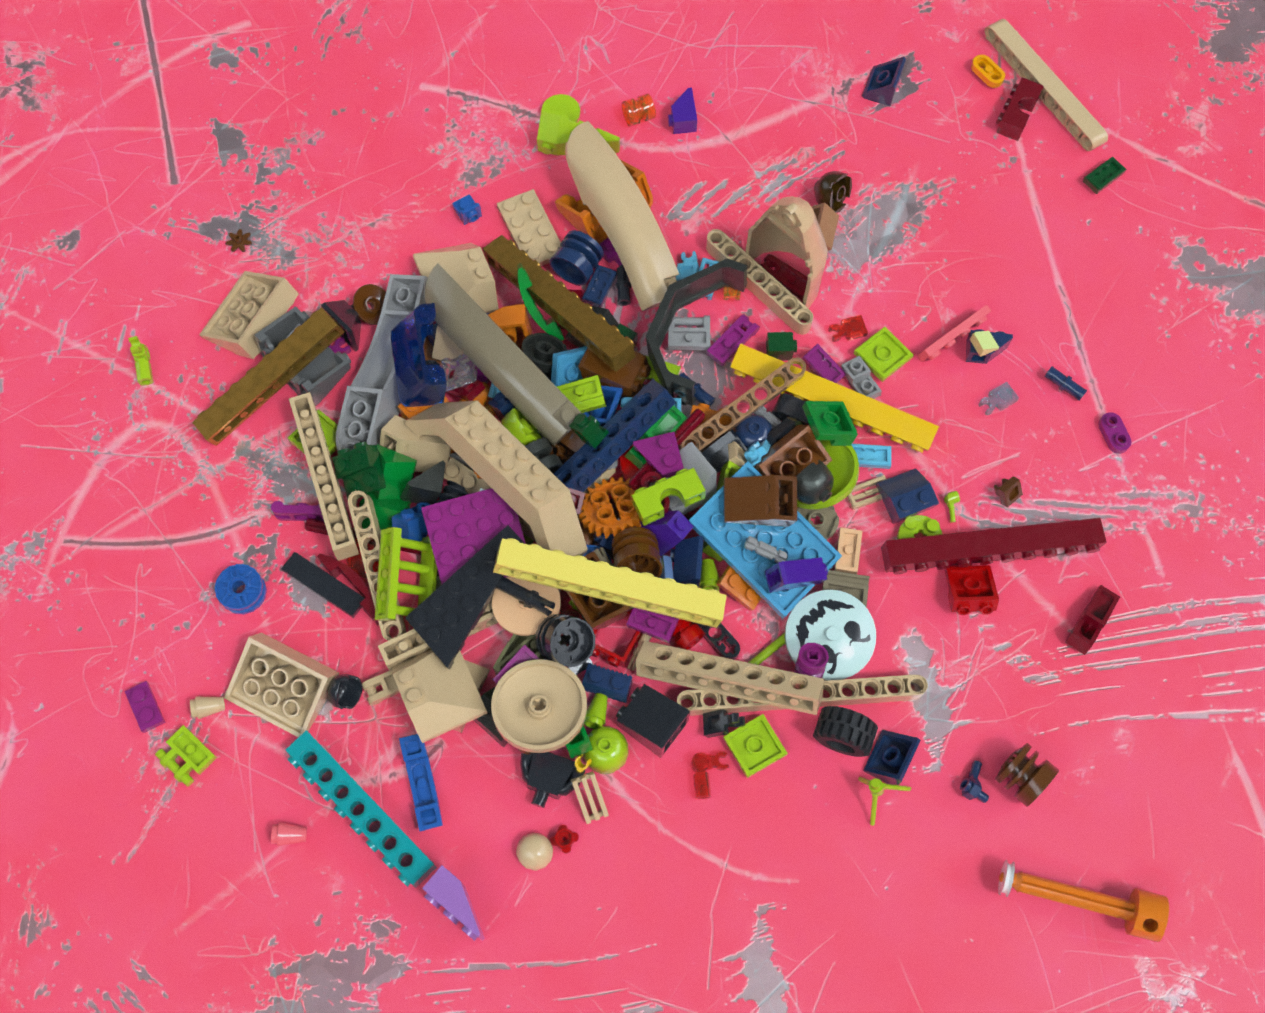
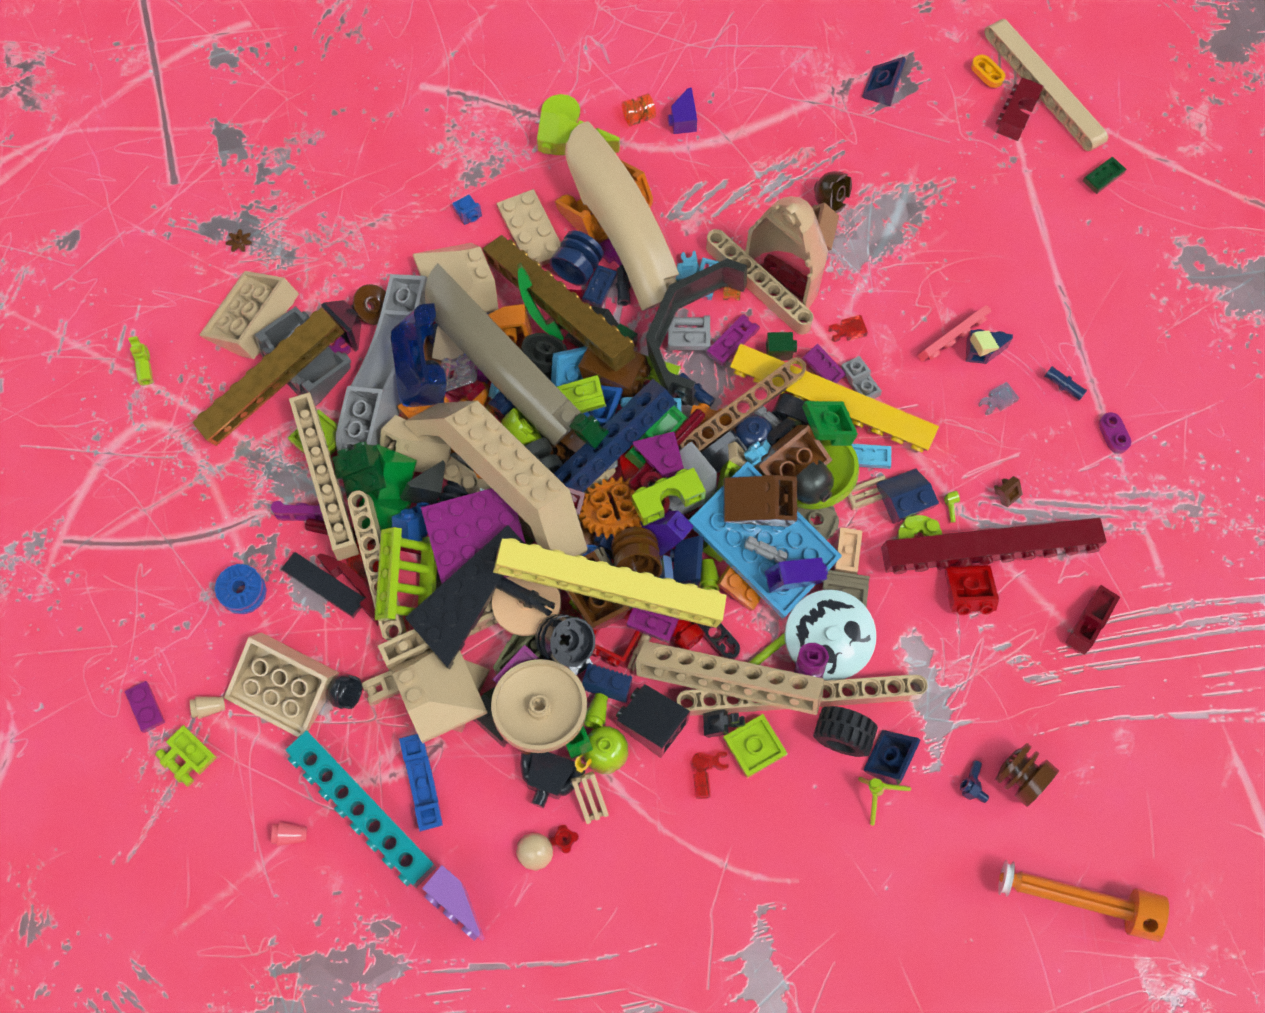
lime plate [853,326,914,382] -> none

